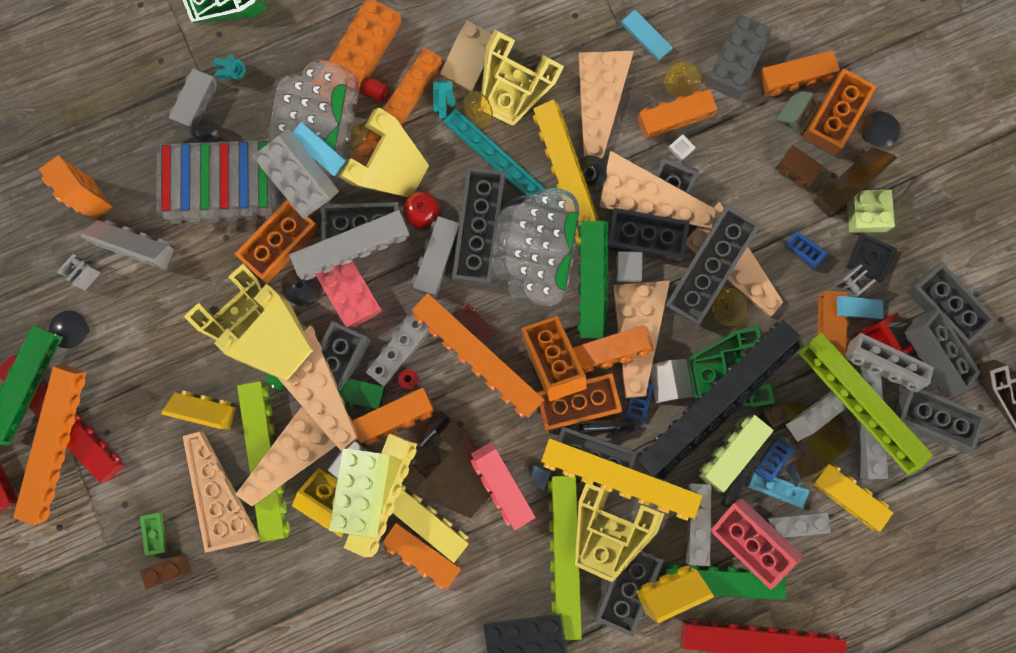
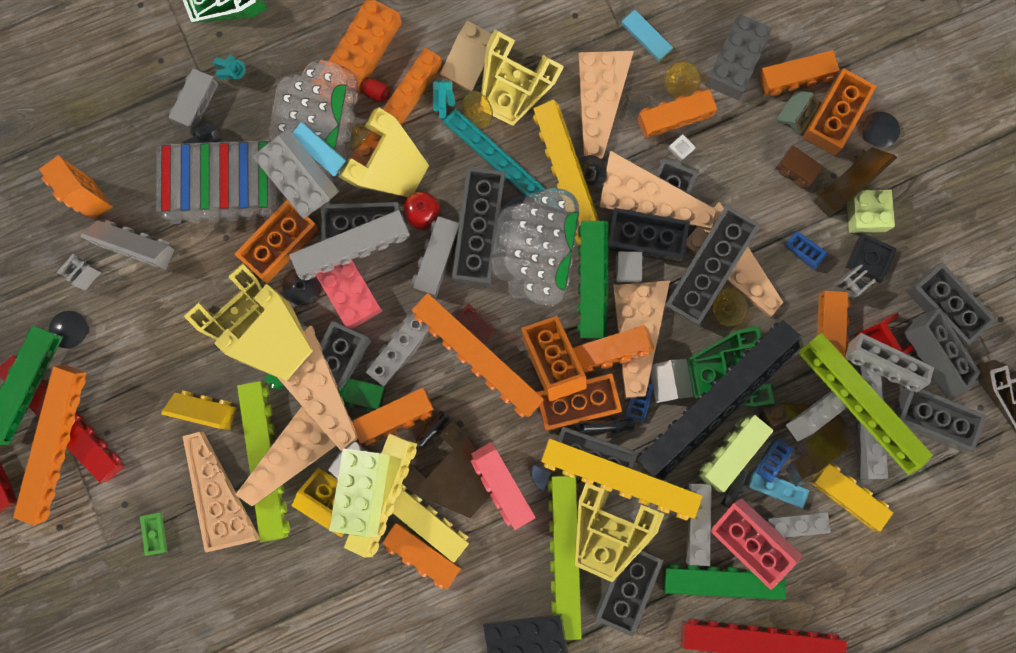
reddish brown brick [140,554,192,590] -> none
red brick [398,369,419,390] -> none
yellow slope [636,566,714,623] -> none
medium azure tile [837,296,884,320] -> none

